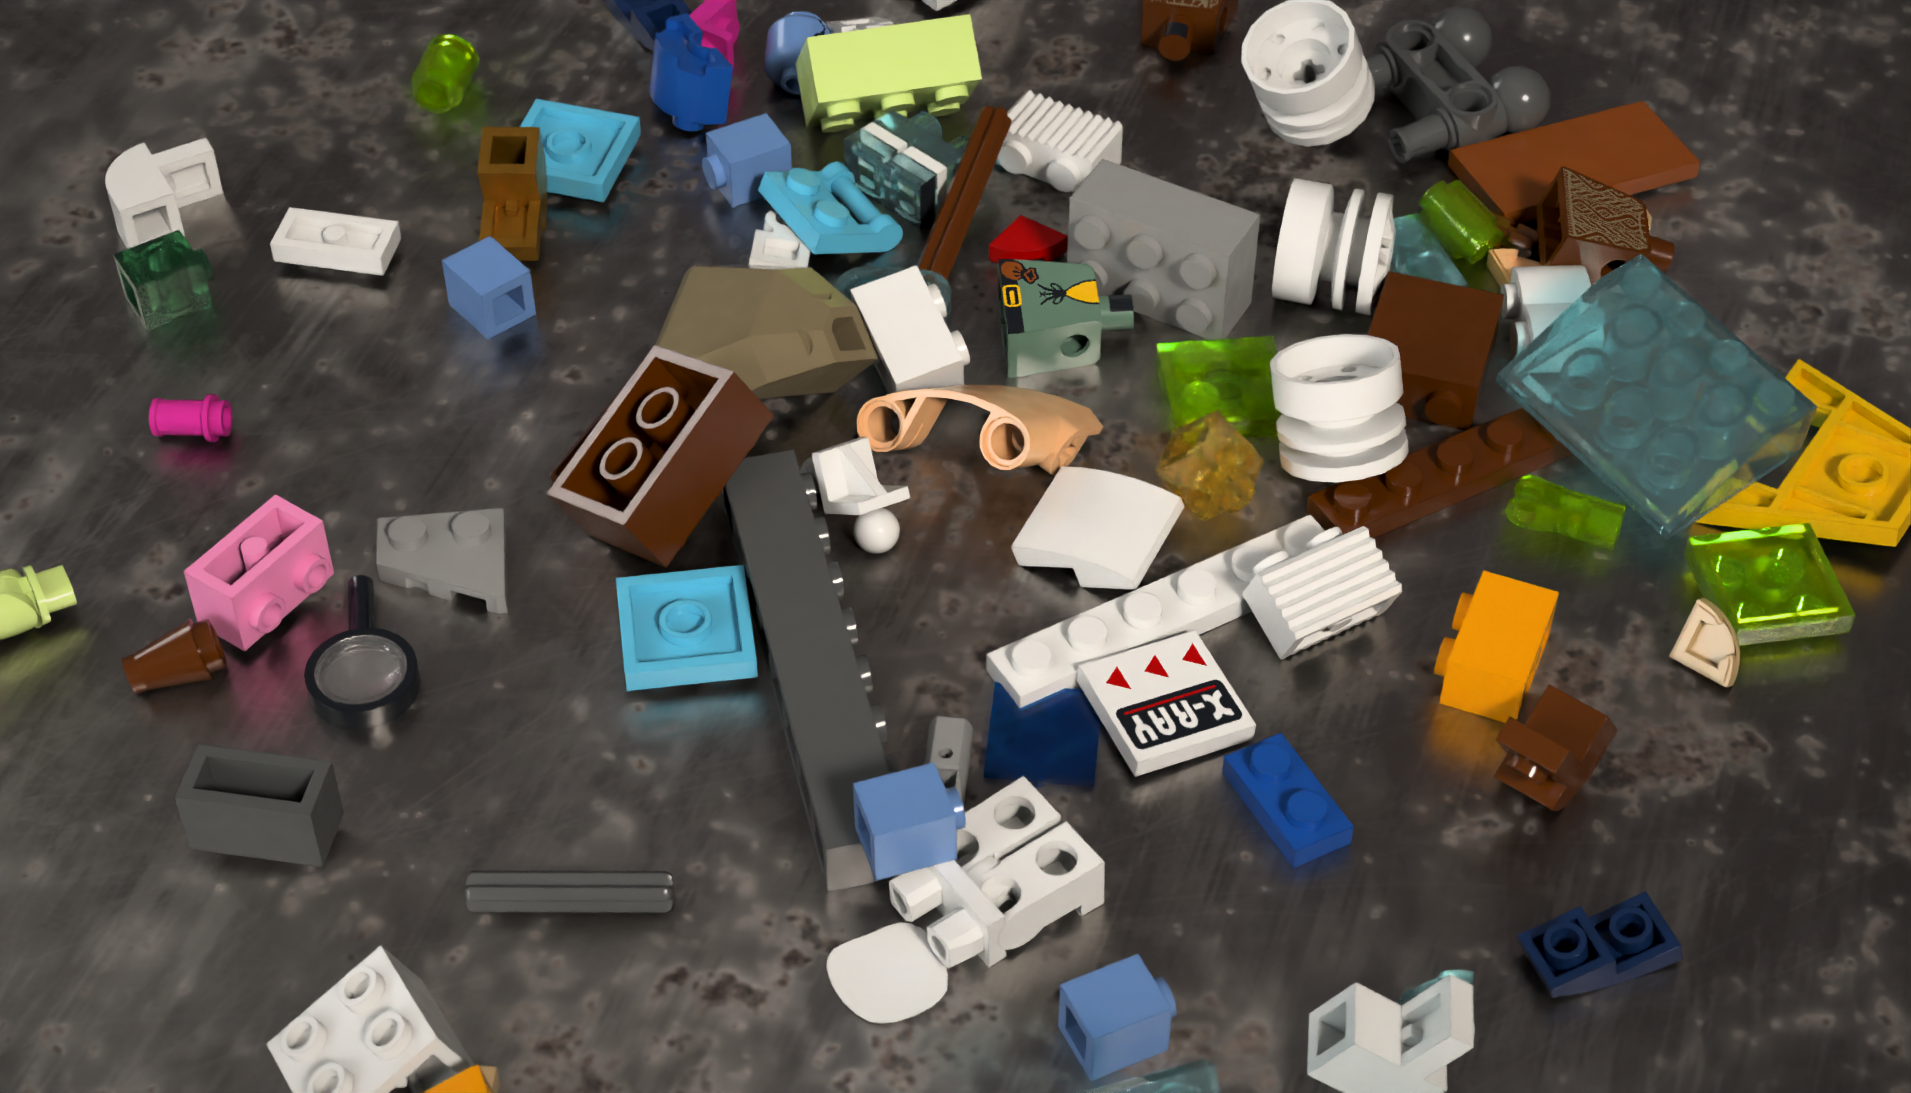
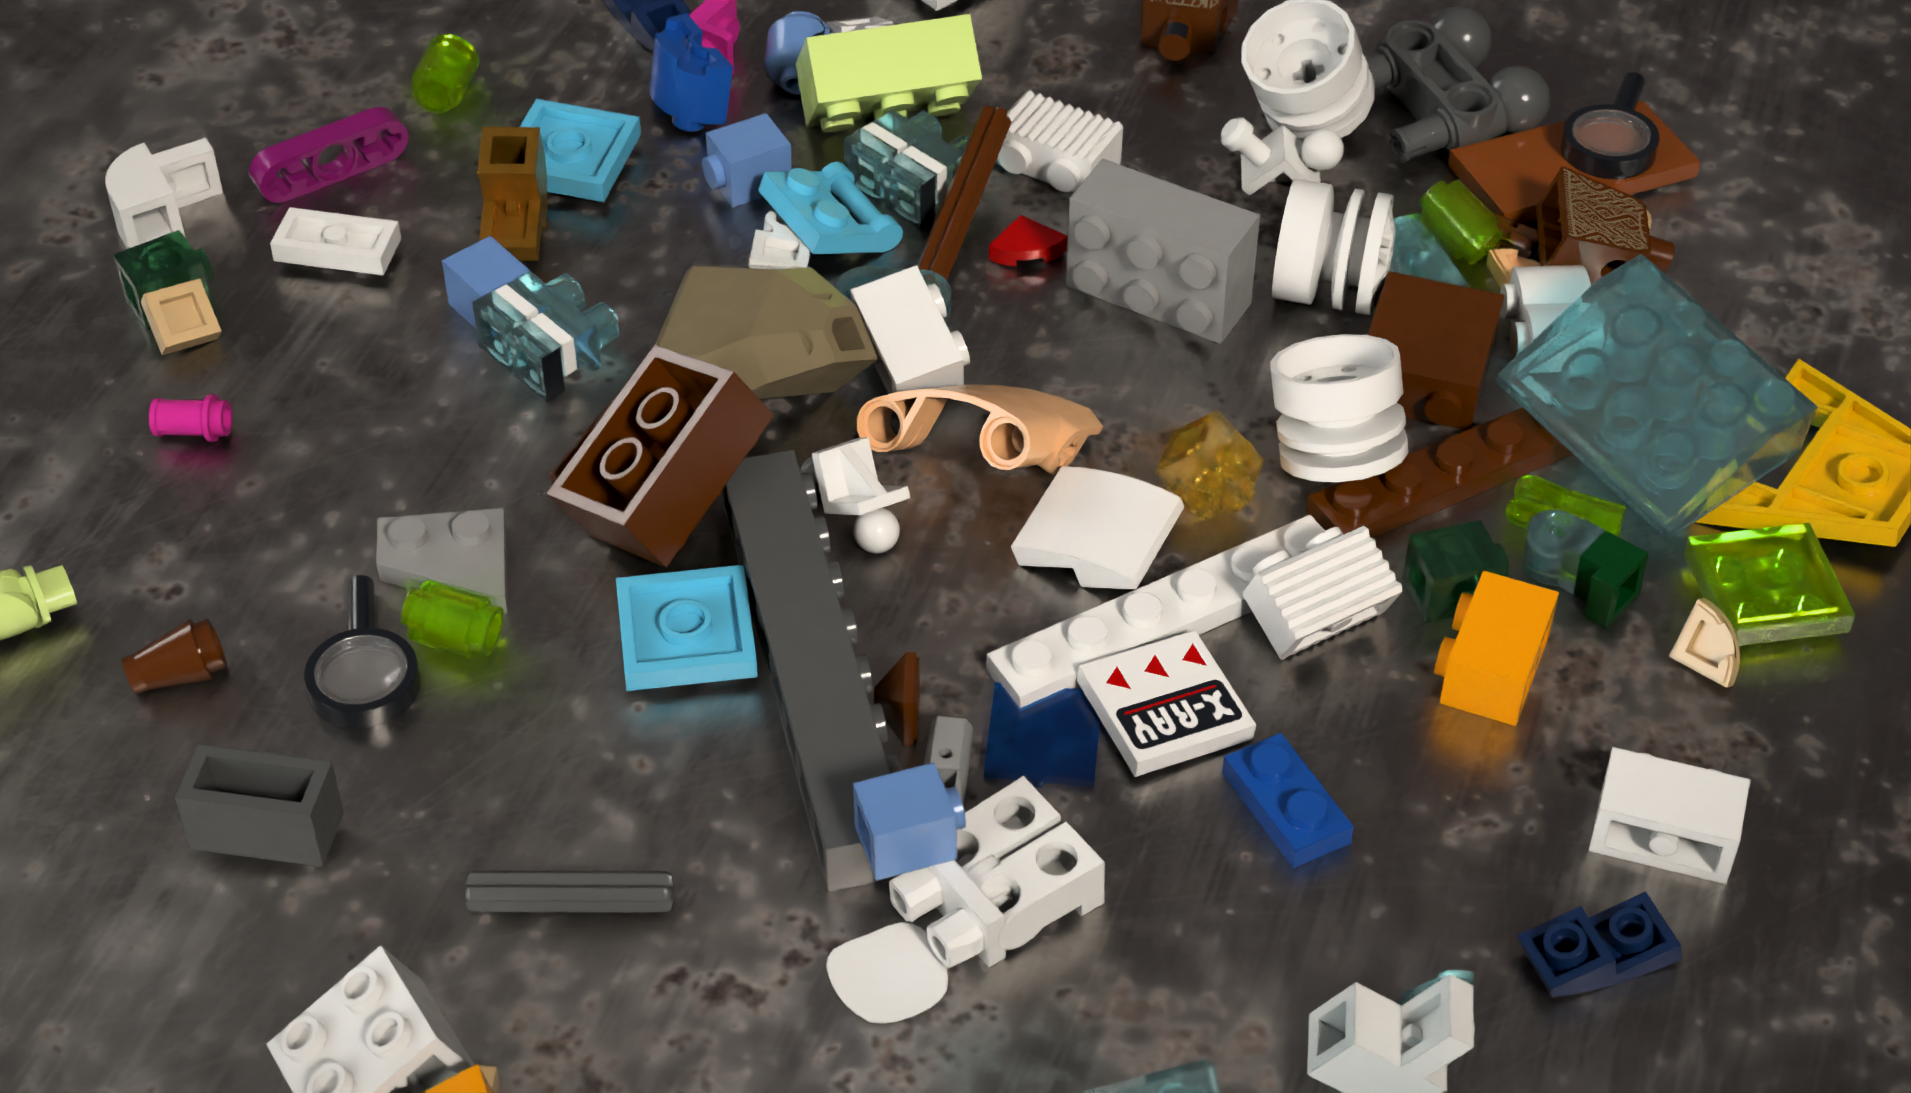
bright pink brick [184,494,334,652] -> none
sand green torso [998,259,1134,378] -> none
medium blue brick [1058,954,1177,1081] -> none
clear neon green plate [1156,336,1282,443] -> none
reddish brown brick [1494,684,1618,811] -> none
none -> tan plate [141,278,222,355]
none -> magenta beam [249,107,409,203]
none -> clear neon green brick [401,579,504,659]
none -> clear light blue hips [472,272,619,402]
none -> reddish brown slope [874,652,920,746]
none -> white piece [1221,117,1344,196]
none -> clear green brick [1402,520,1509,623]
none -> leg [1523,510,1648,628]
none -> piece [1561,72,1660,179]
none -> white brick [1589,747,1750,884]

